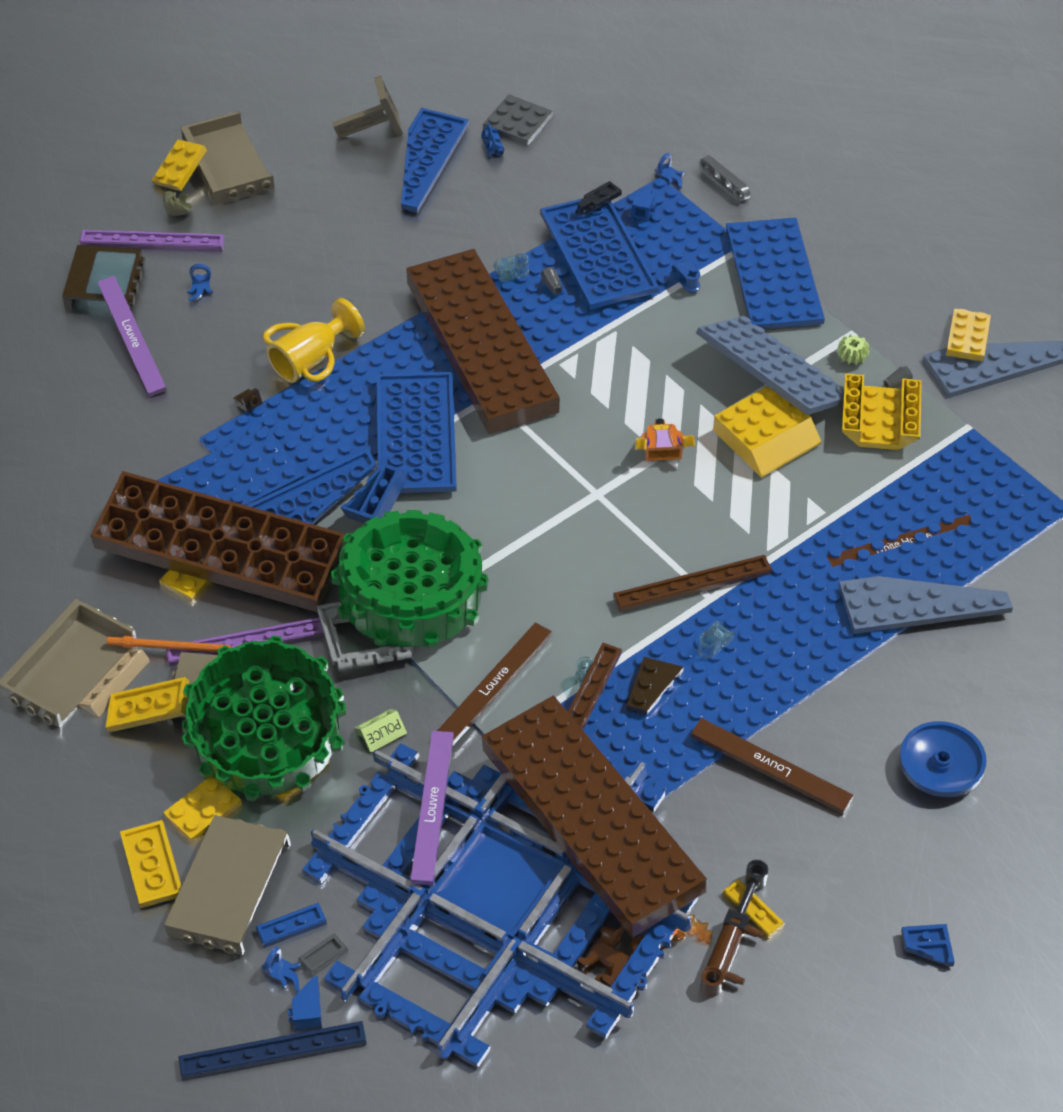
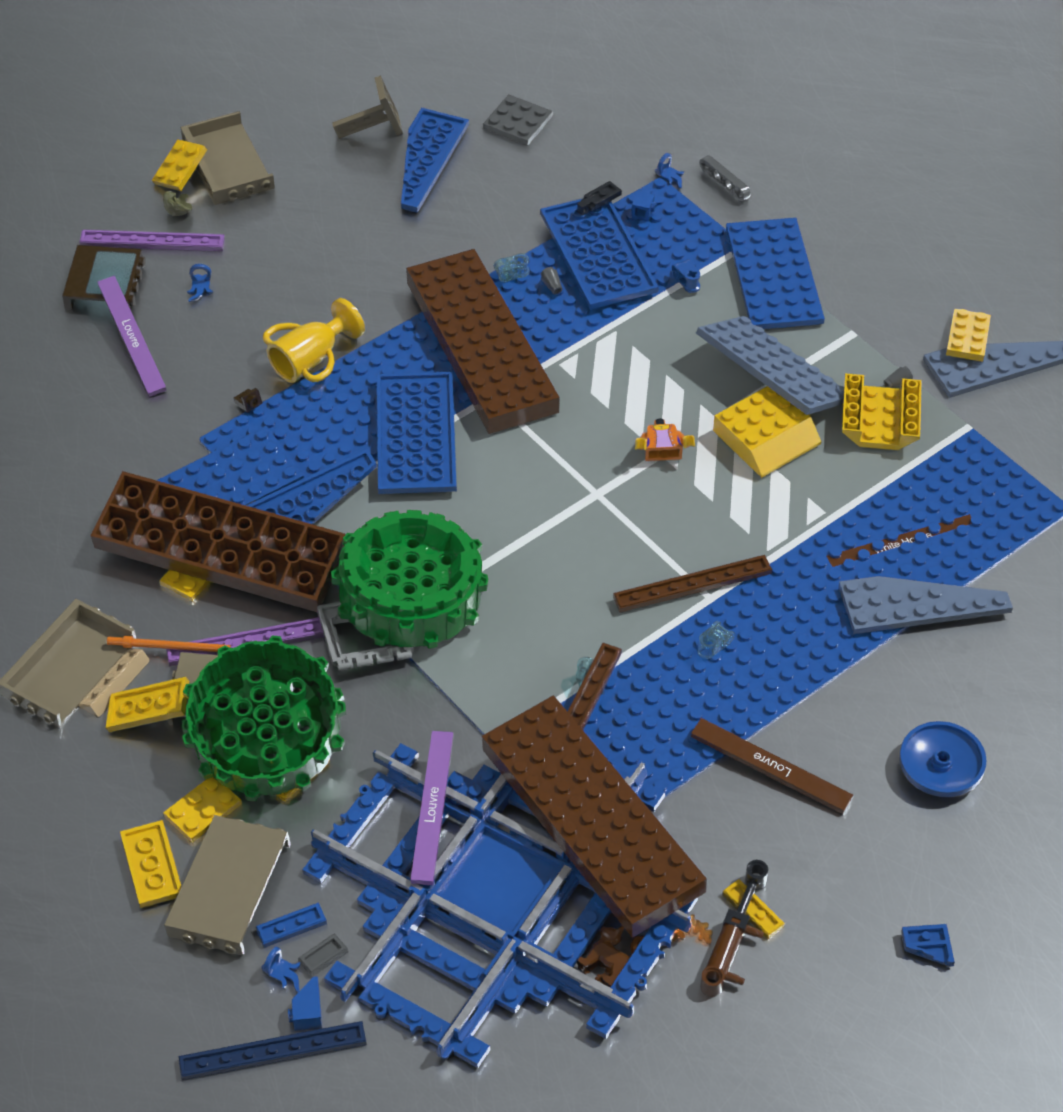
blue wedge [340,463,407,524] -> none
yellowish green panel [354,709,407,752] -> none
reddish brown tile [437,622,552,746] -> none
blue hinge [481,123,505,159] -> none
dark brown wing [627,657,684,715] -> none
yellowish green gear [837,334,869,365] -> none

